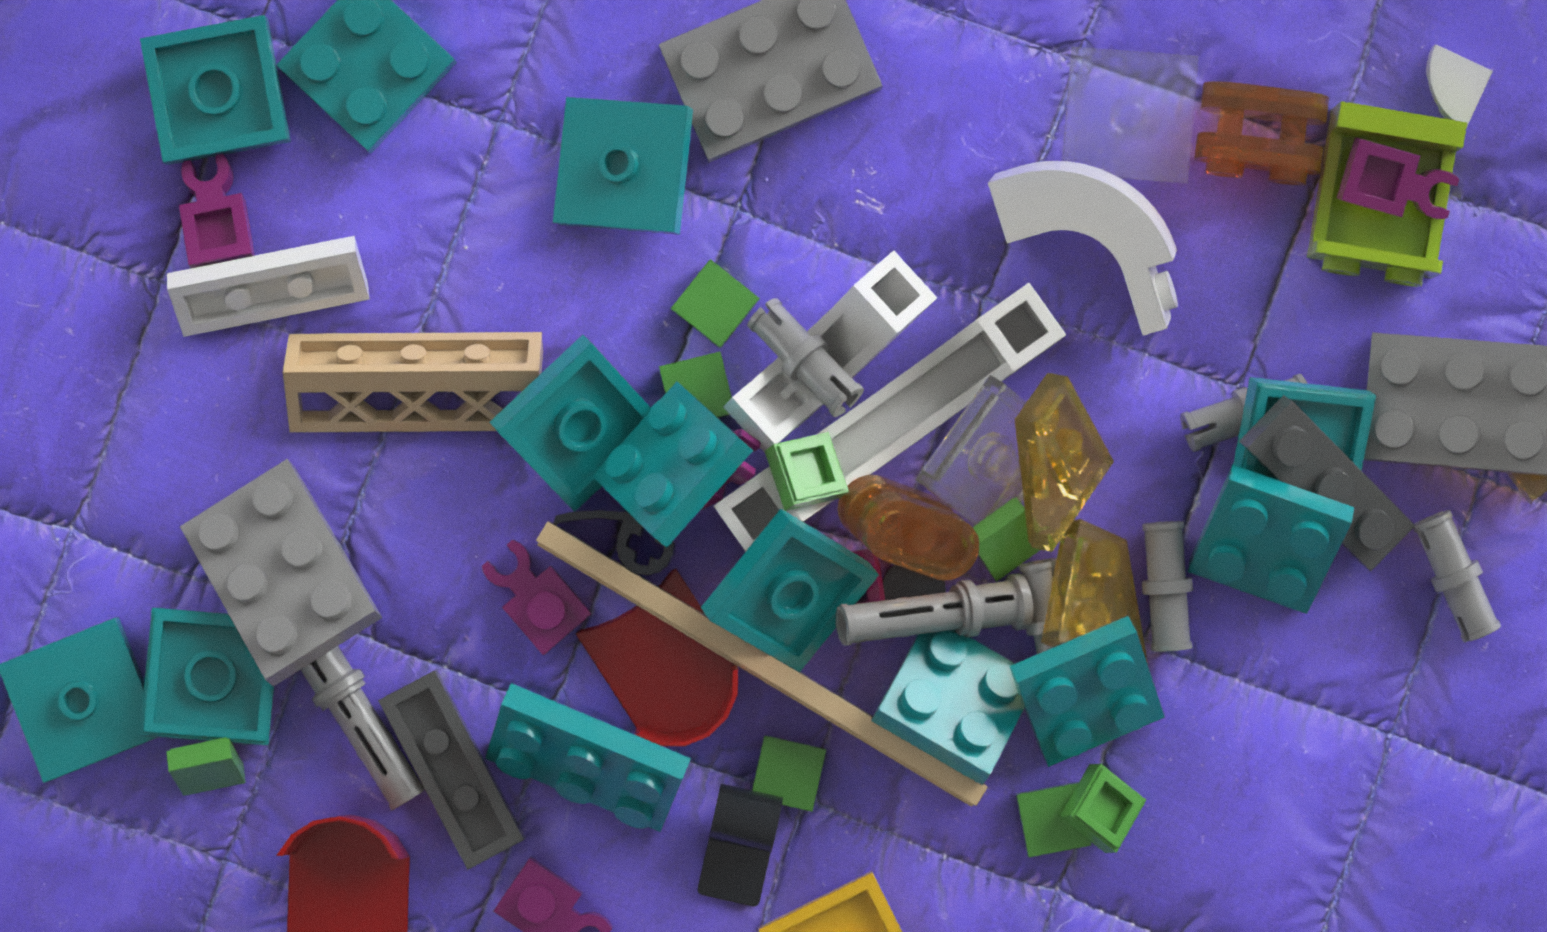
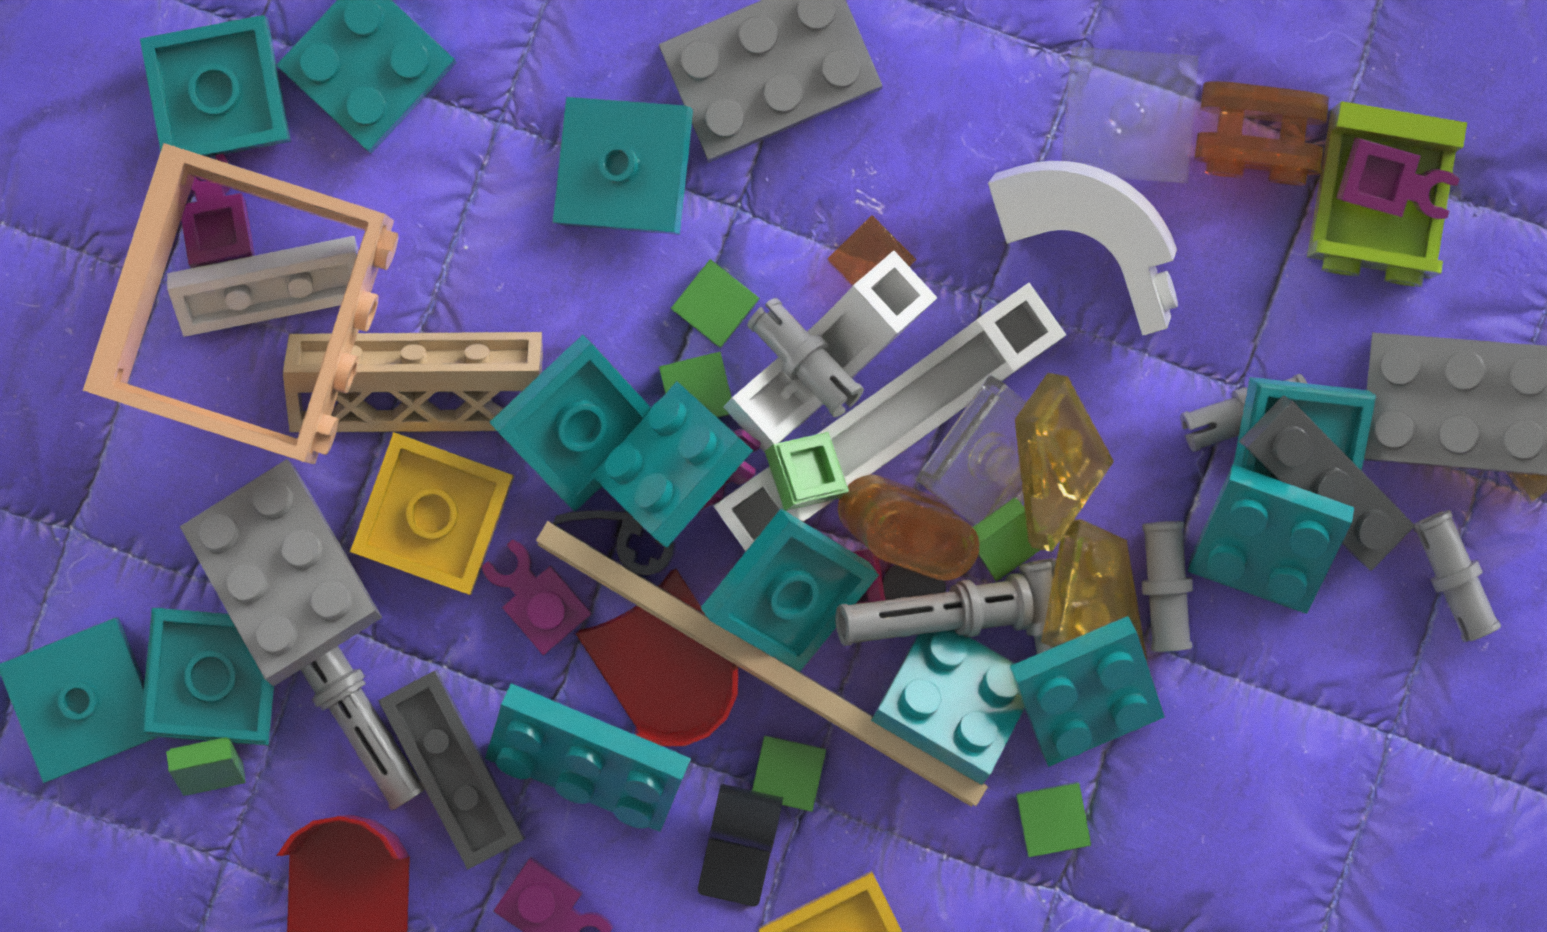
bright green tile [1059,763,1146,853] -> none
white tile [1426,44,1493,126] -> none
none -> light nougat window [83,143,399,464]
none -> yellow plate [350,432,515,595]
none -> clear orange tile [827,215,916,286]

